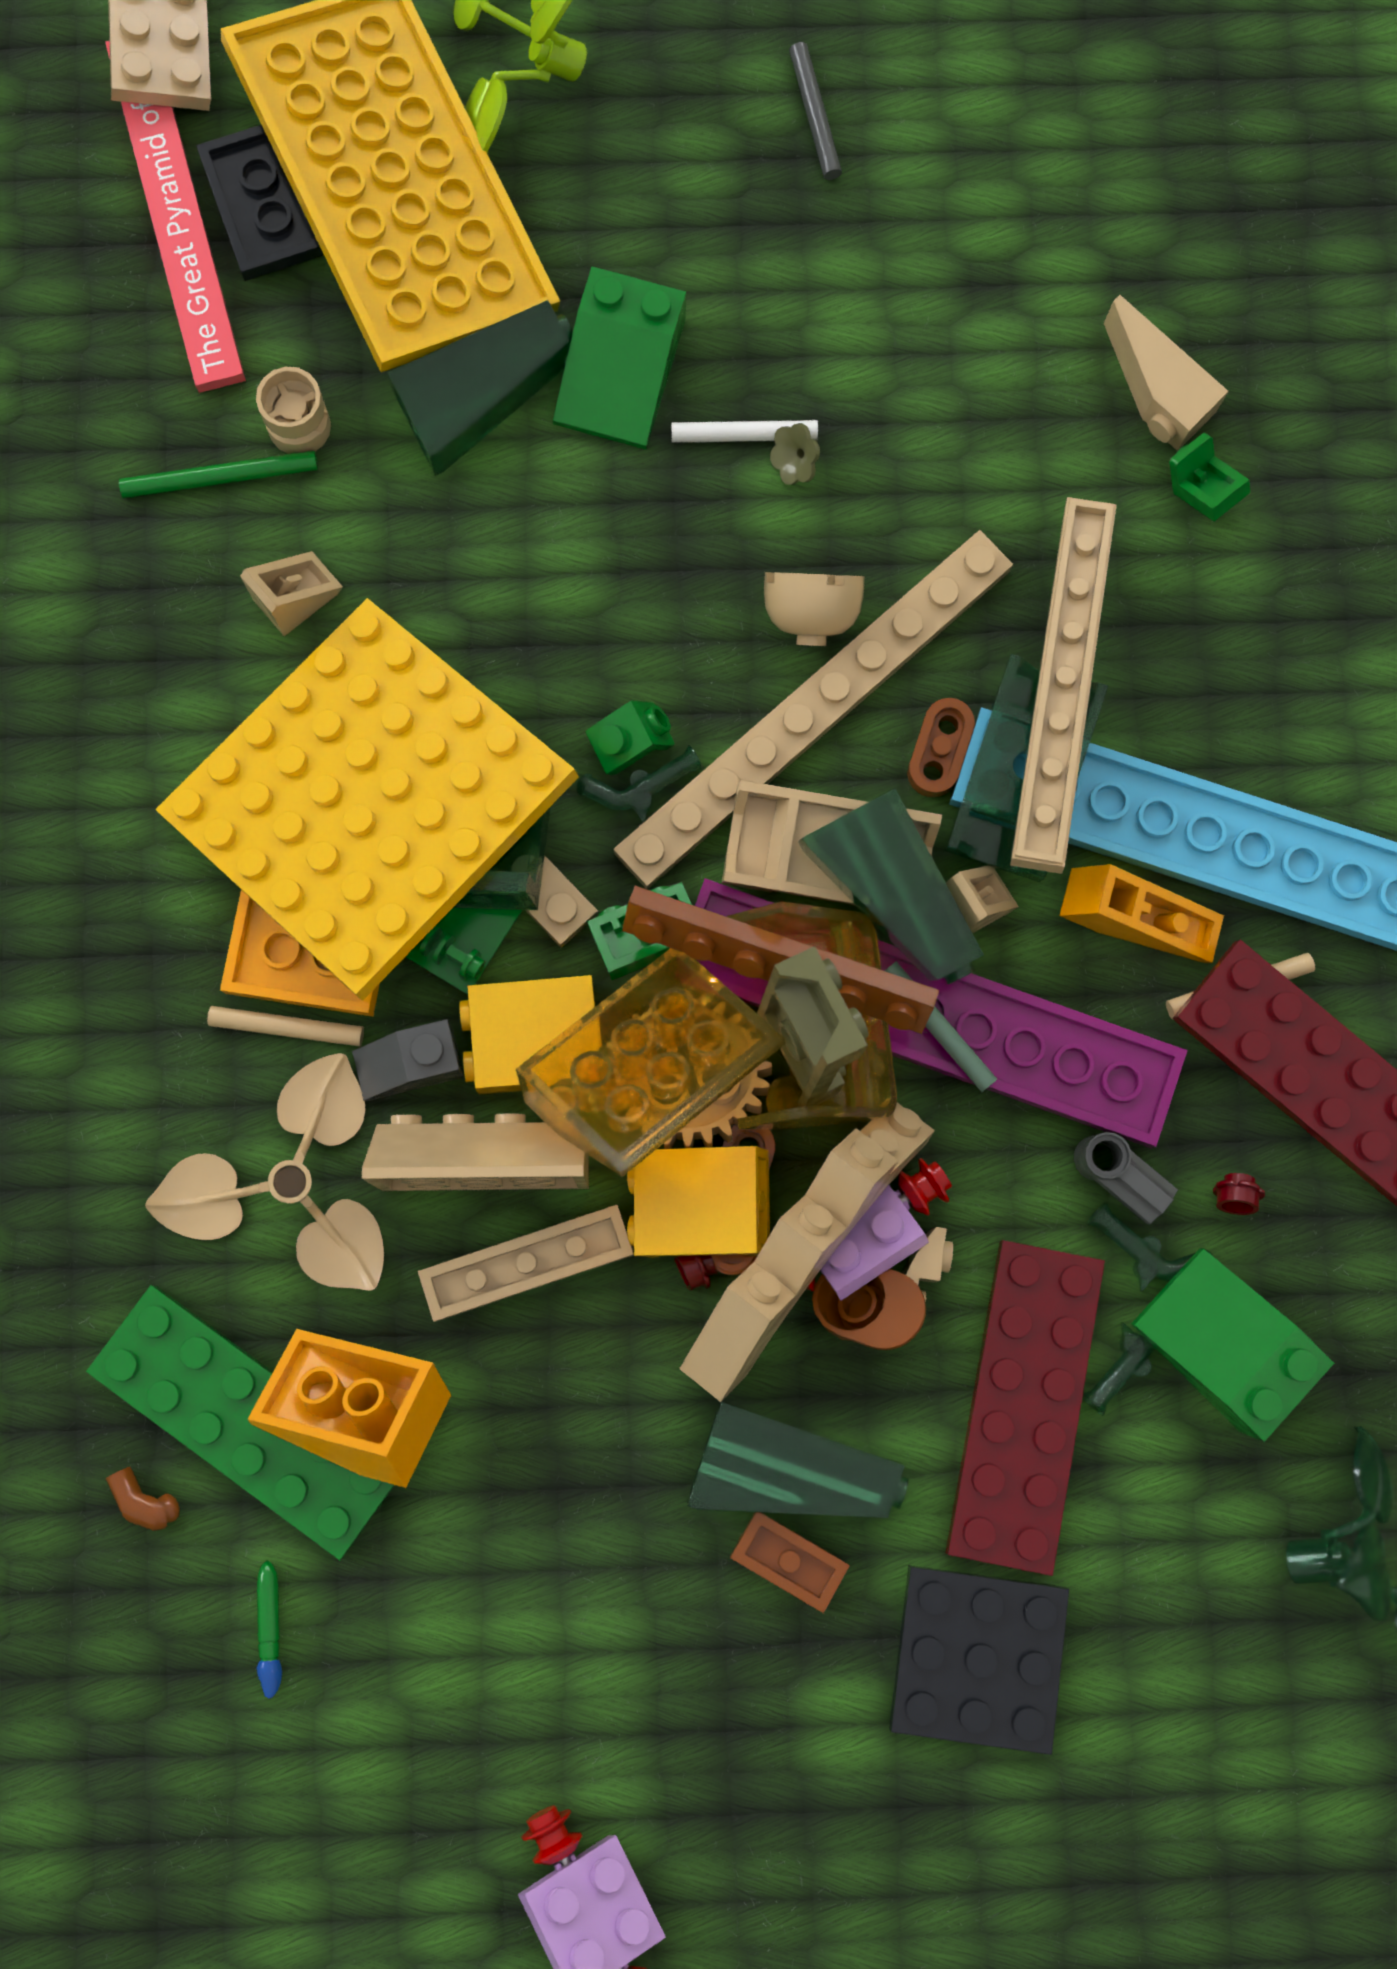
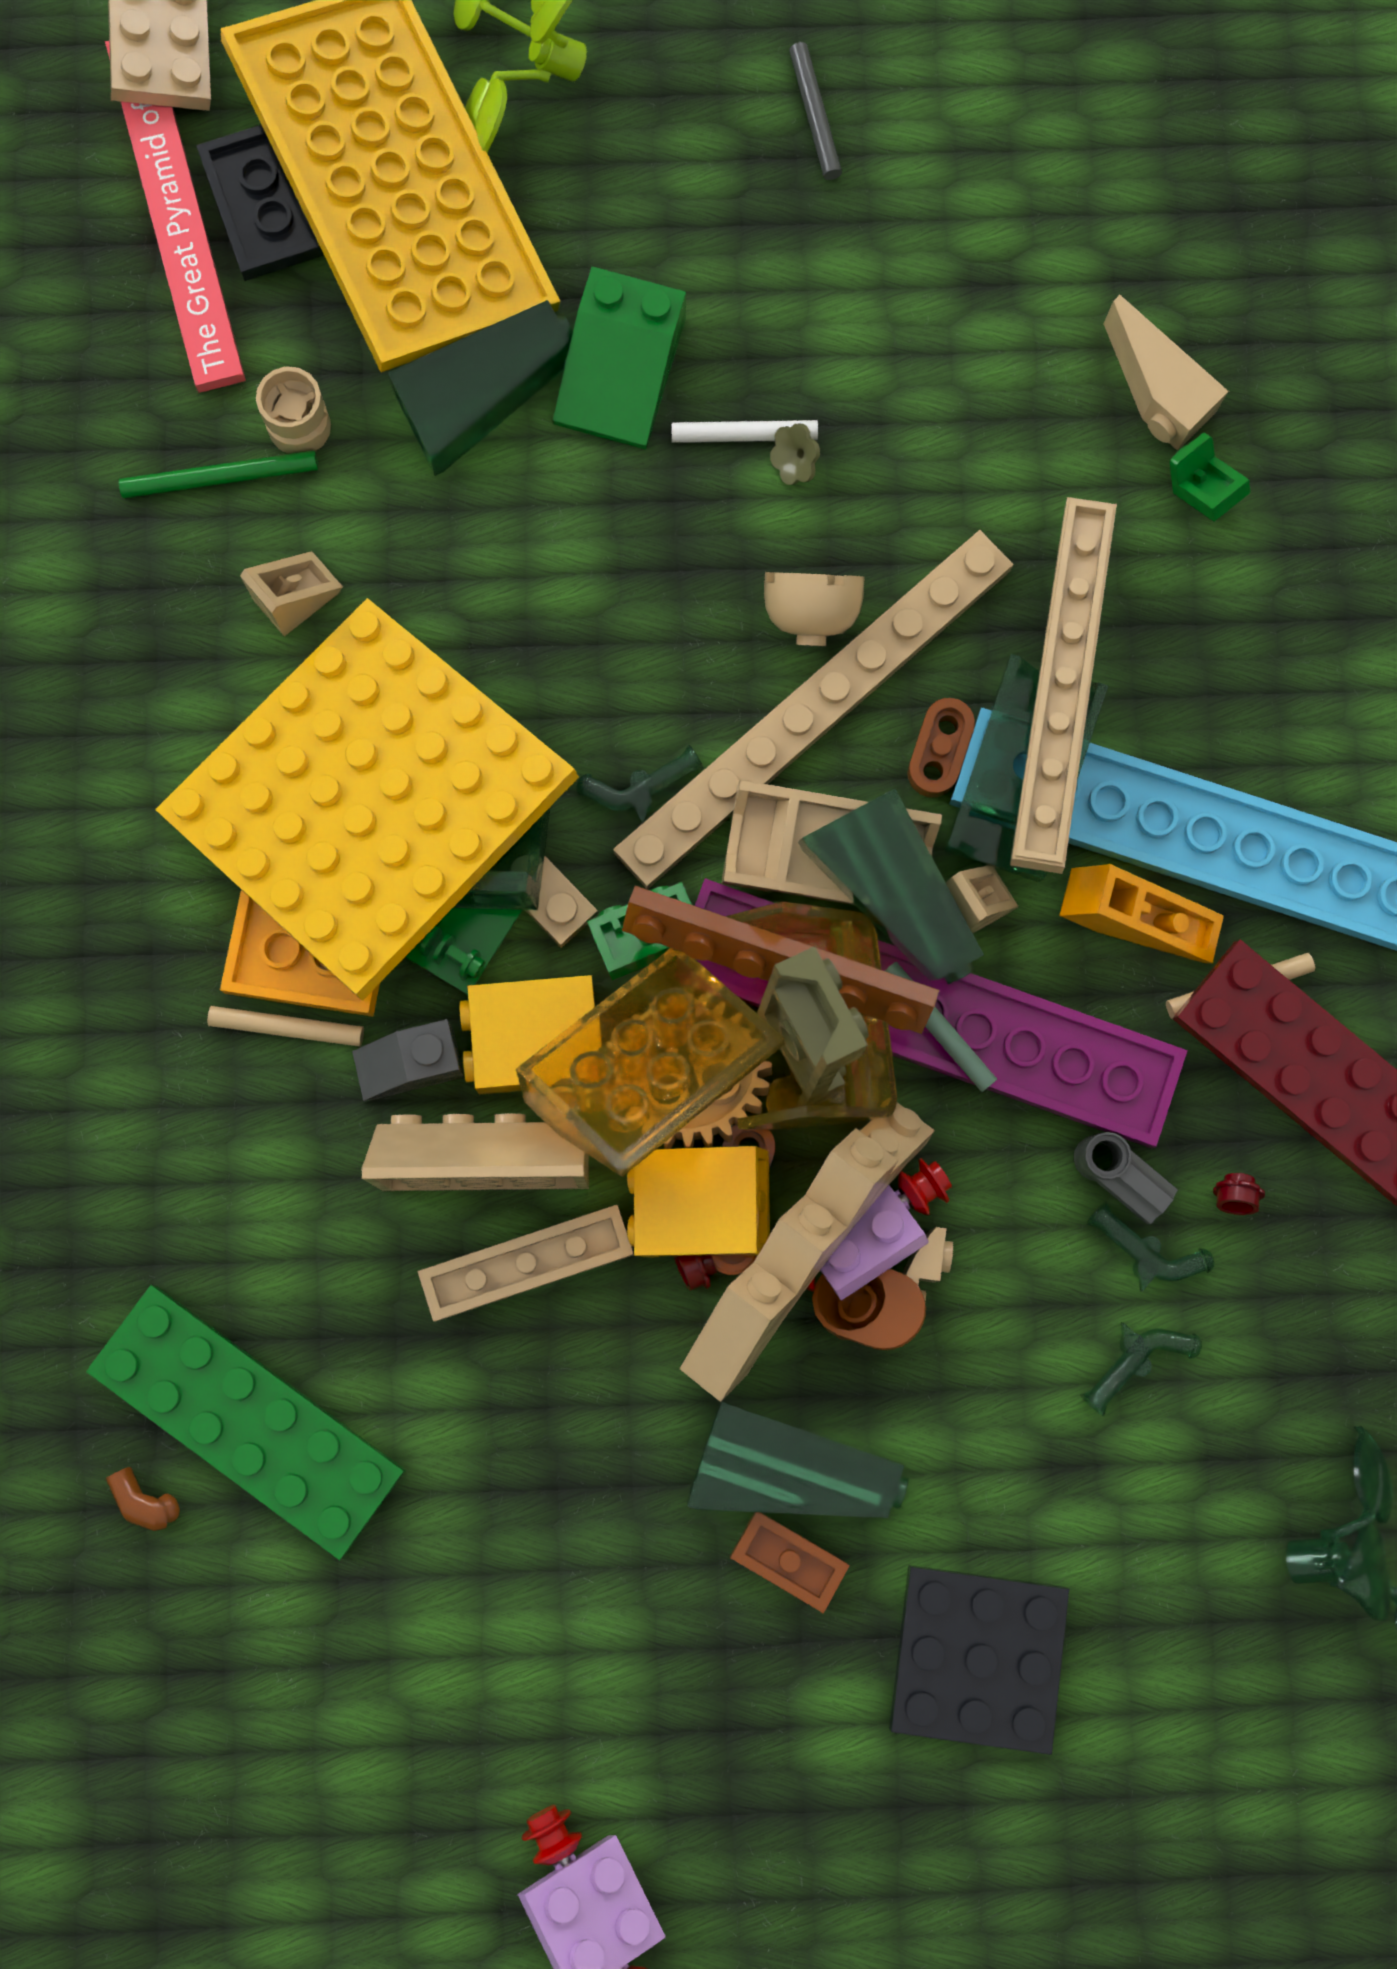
tan plant [146,1053,384,1291] -> none
light orange slope [248,1329,451,1488] -> none
green piece [257,1561,282,1699] -> none
green bracket [585,700,675,775] -> none
dark red plate [945,1240,1105,1576] -> none
green slope [1131,1248,1334,1442] -> none

